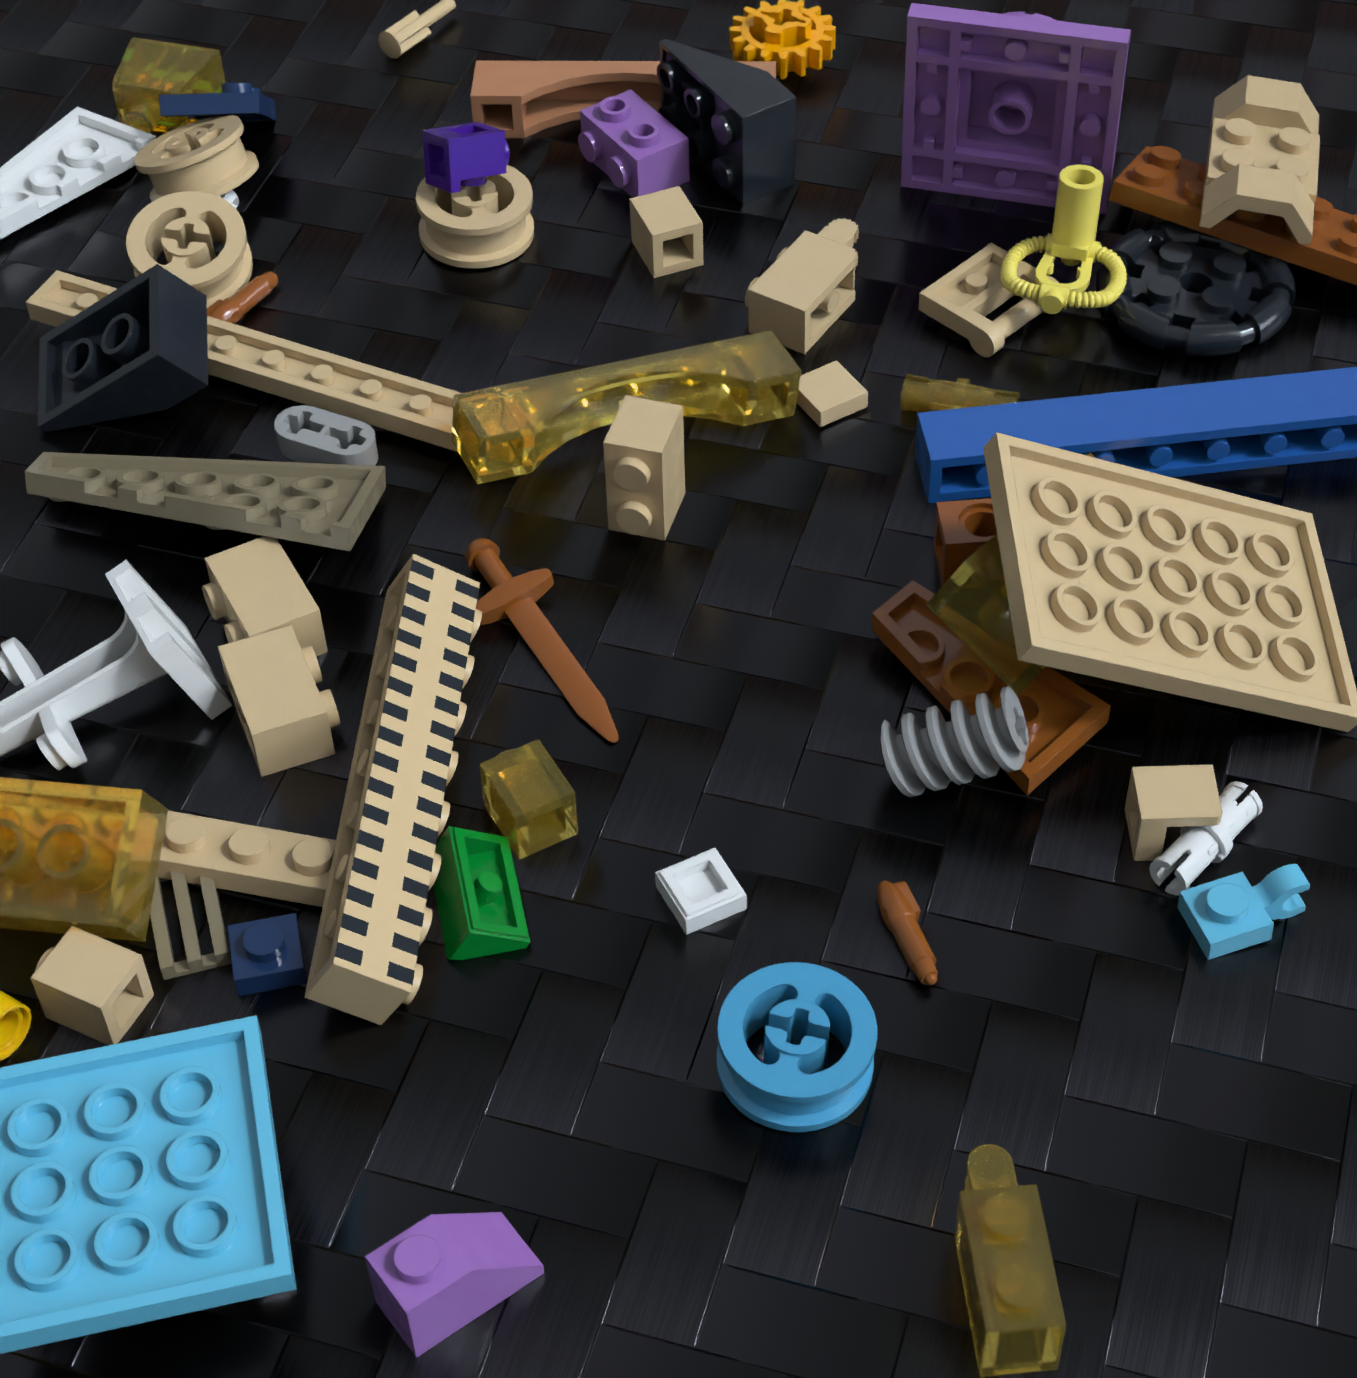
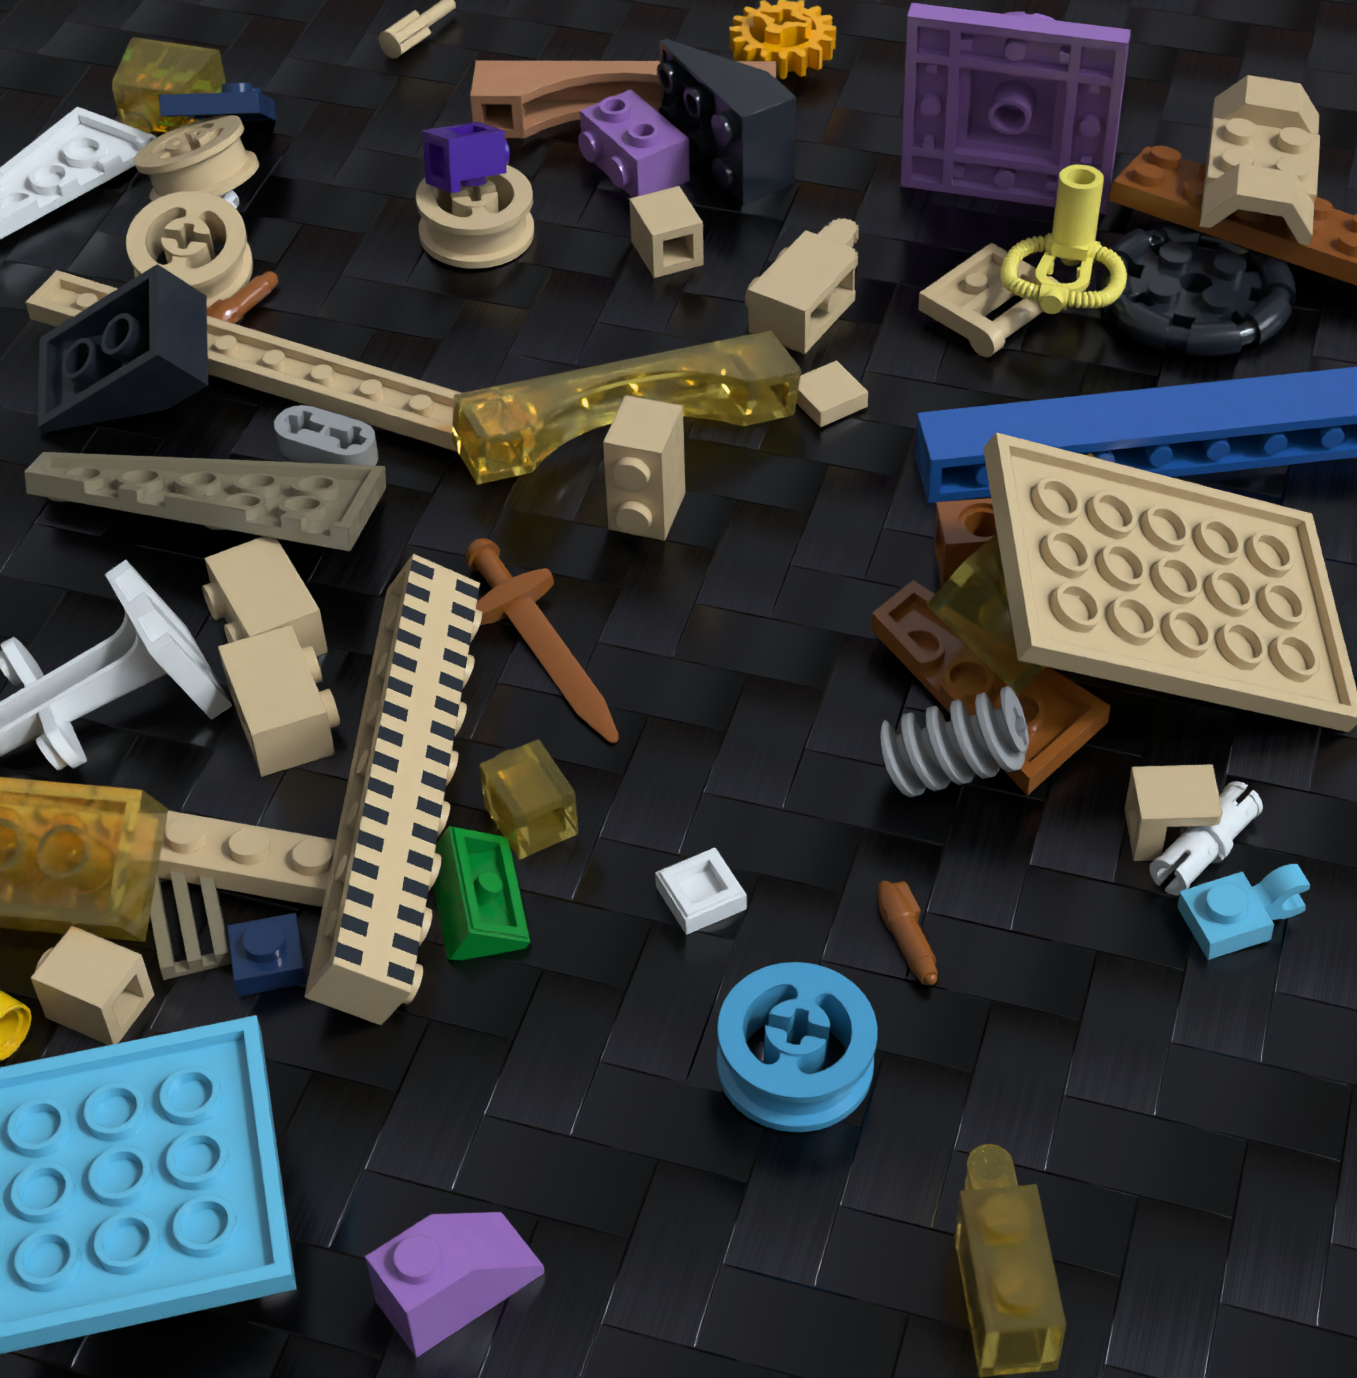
clear yellow pin [900,373,1020,412] -> none

